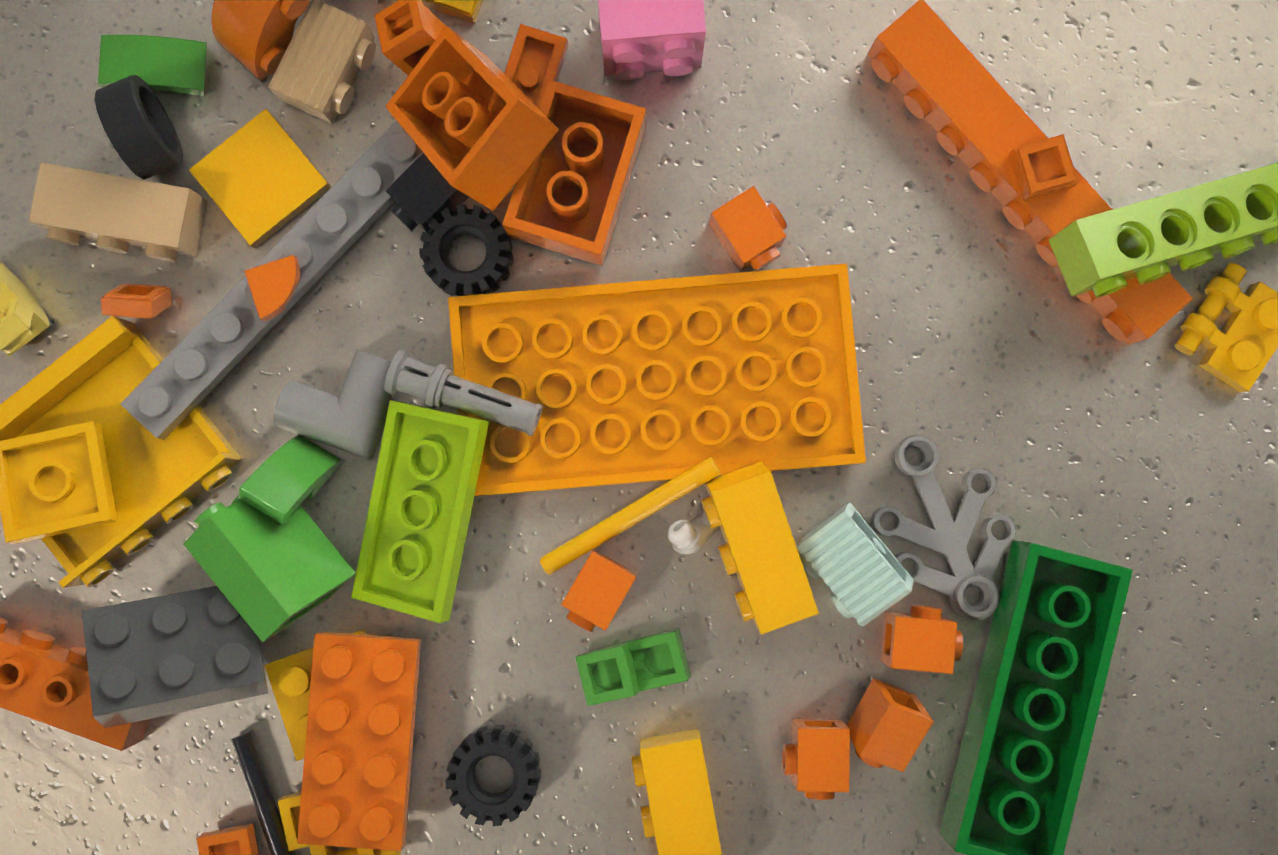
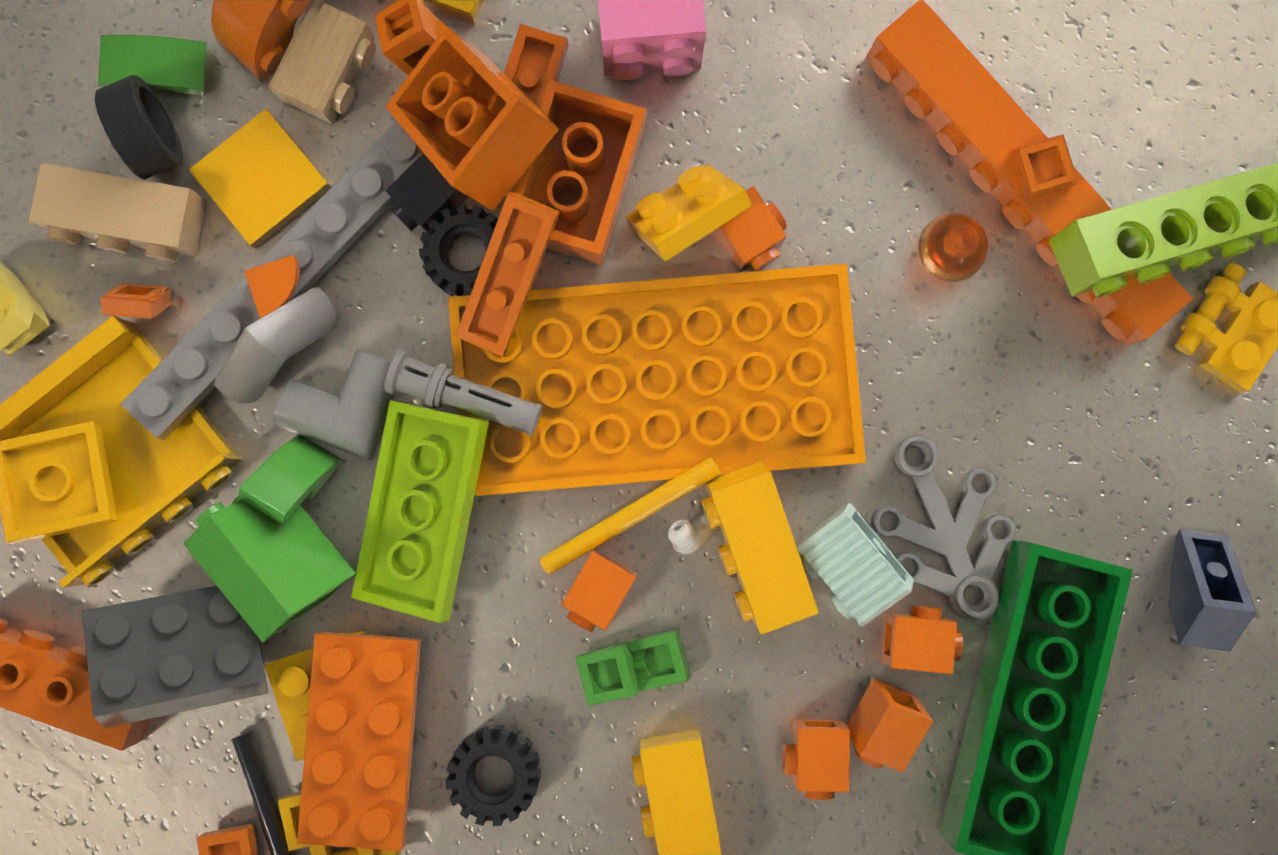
none -> light grey brick [214,287,337,403]
none -> orange plate [455,191,560,357]
none -> yellow plate [625,164,753,262]
none -> clear orange brick [918,213,988,282]
none -> dark blue slope [1168,529,1257,652]

